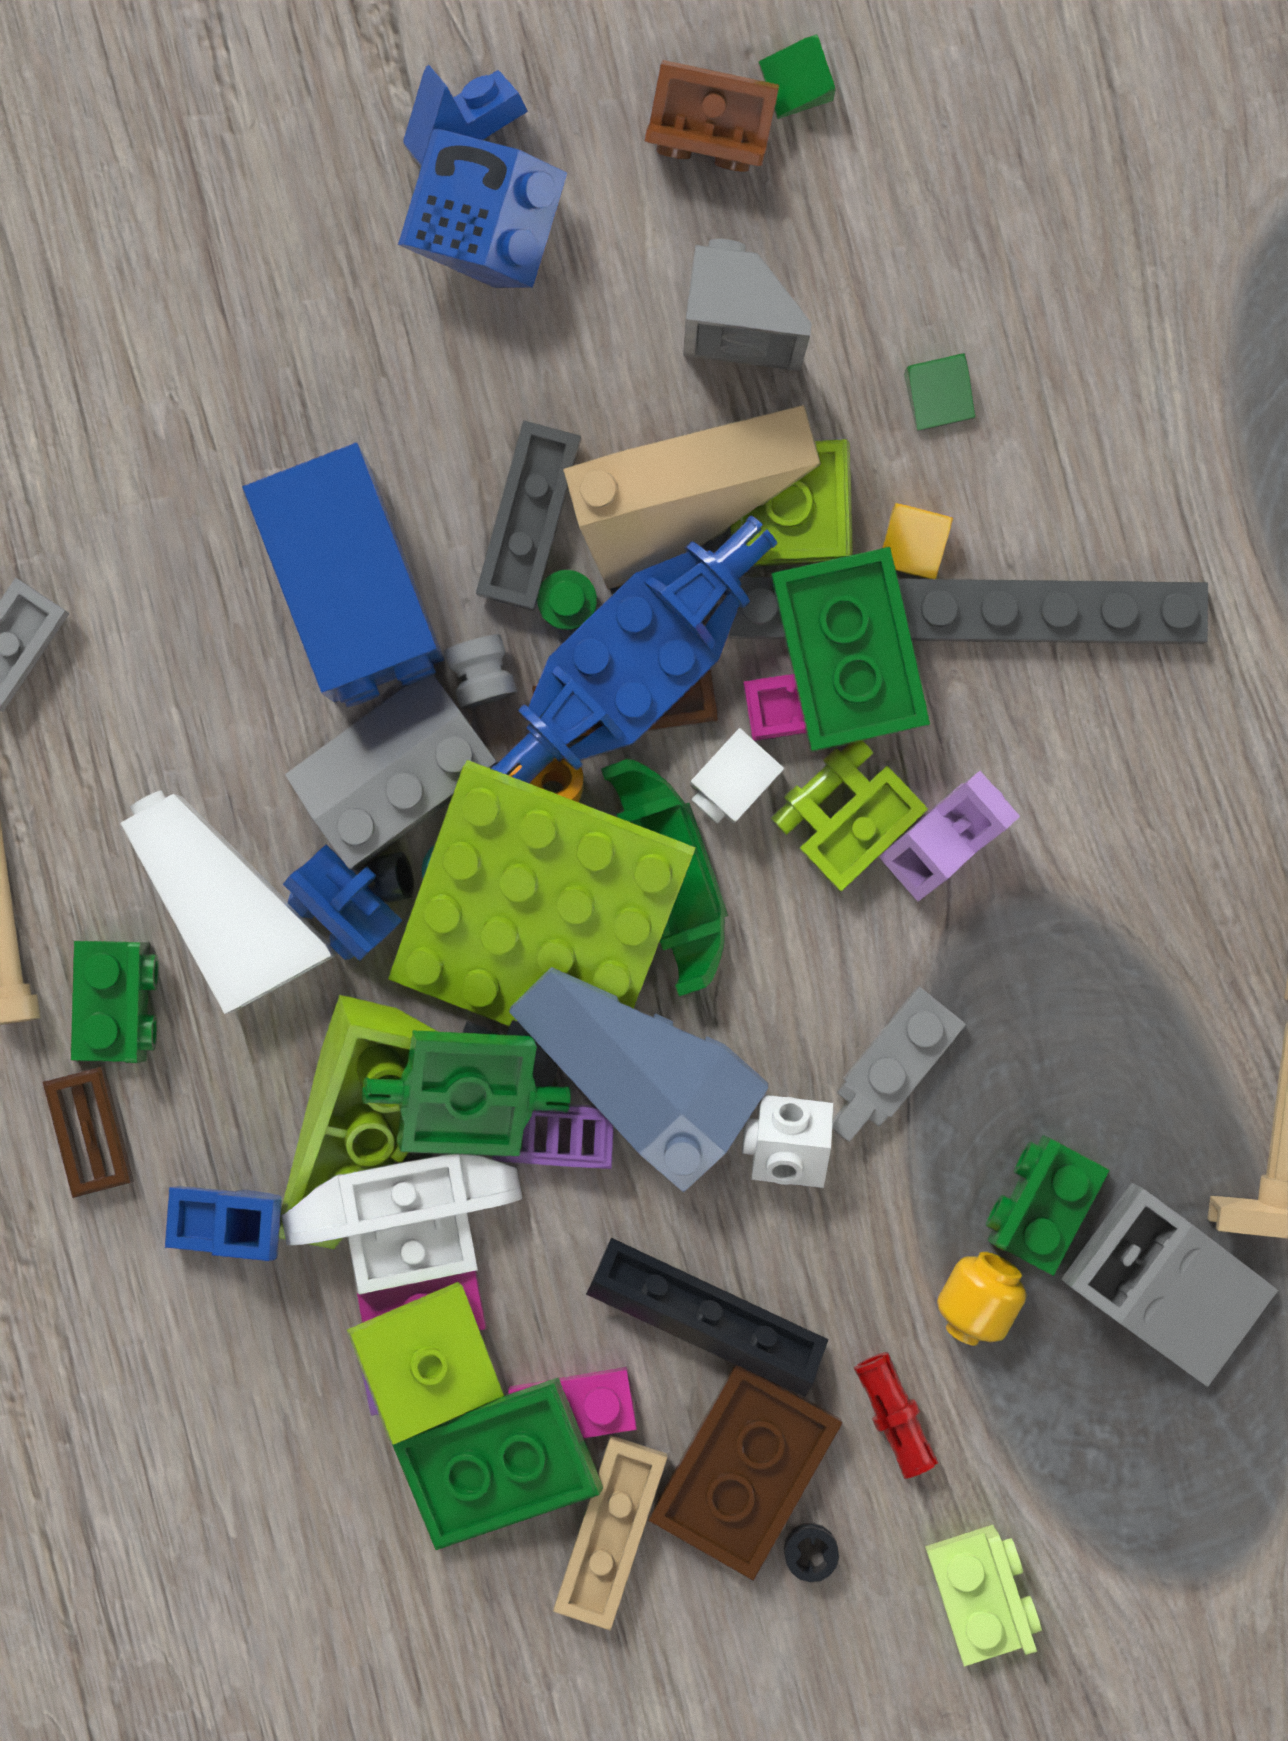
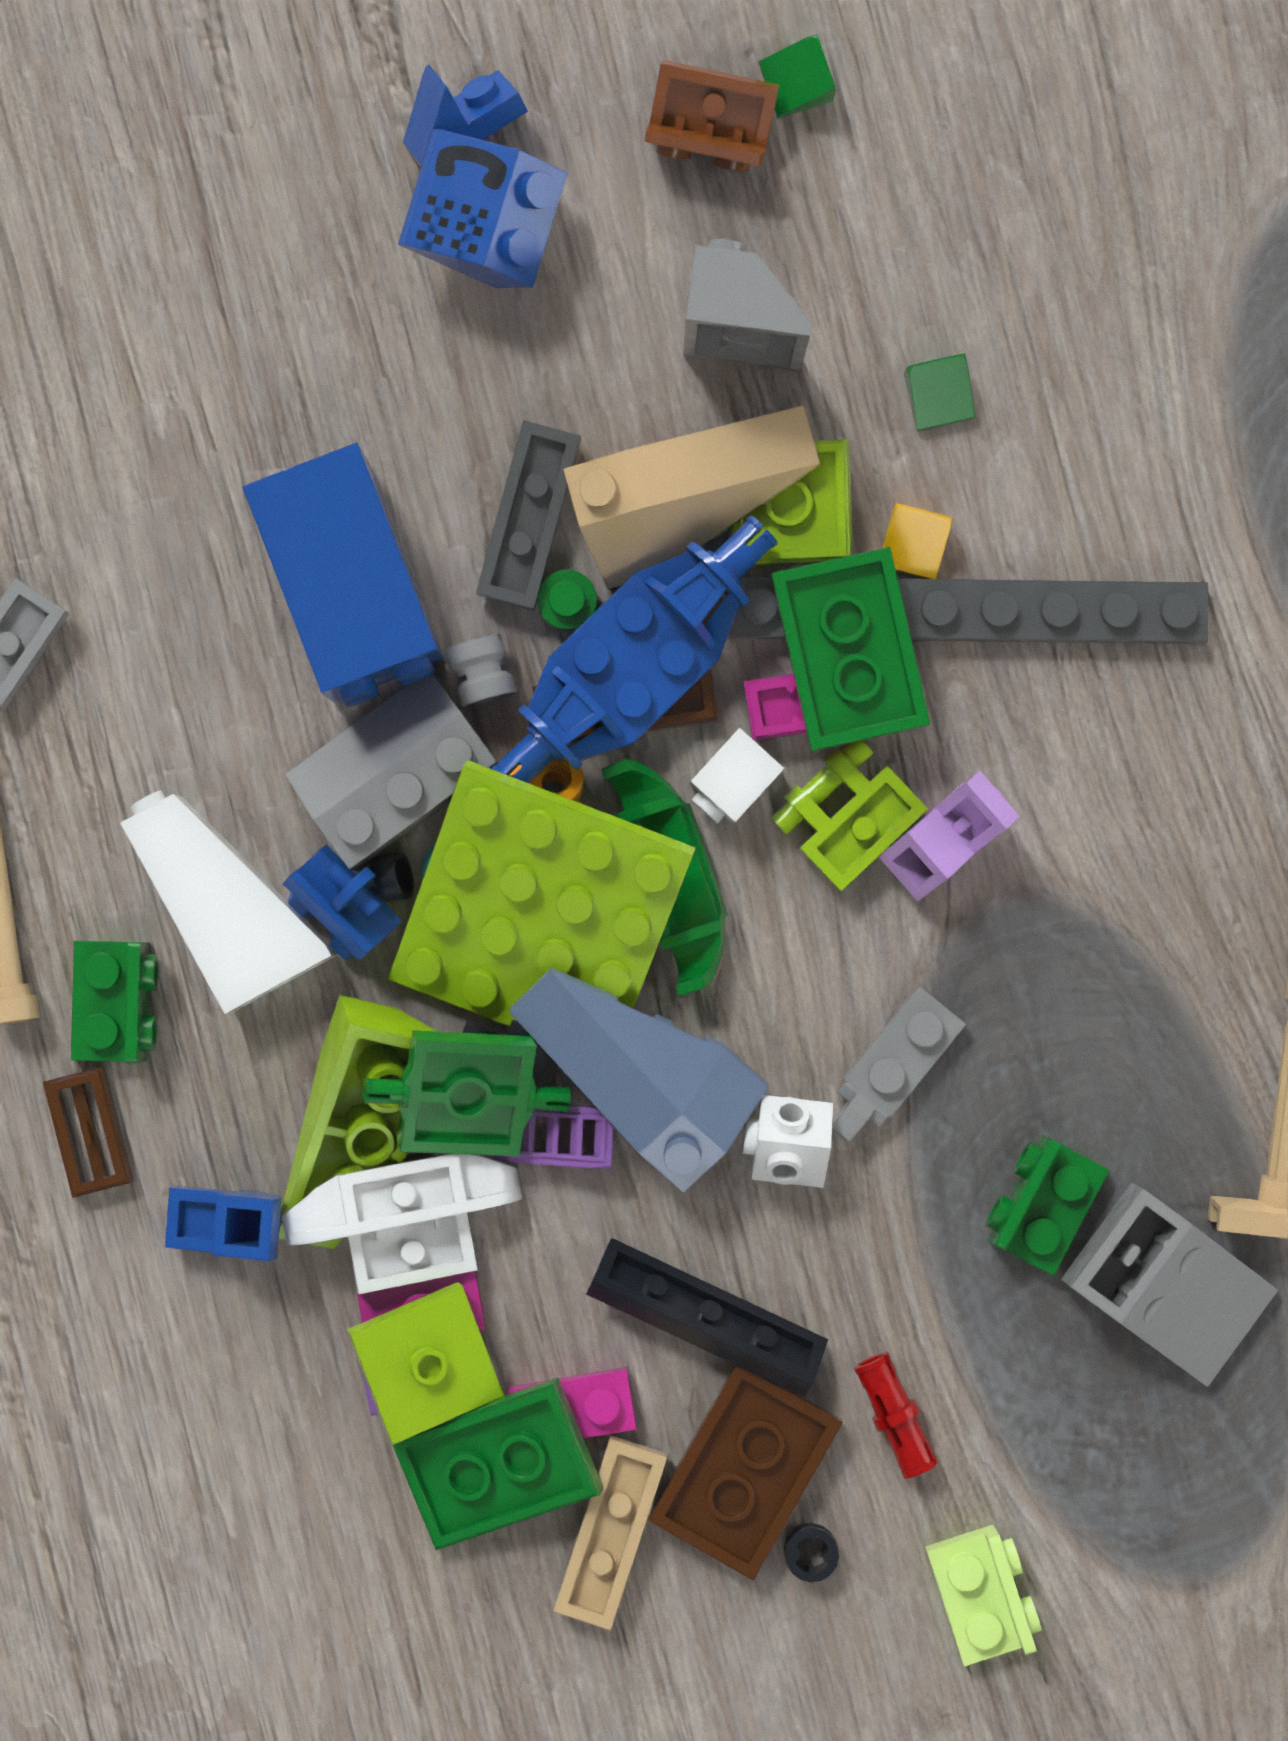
yellow head [937,1252,1027,1346] -> none

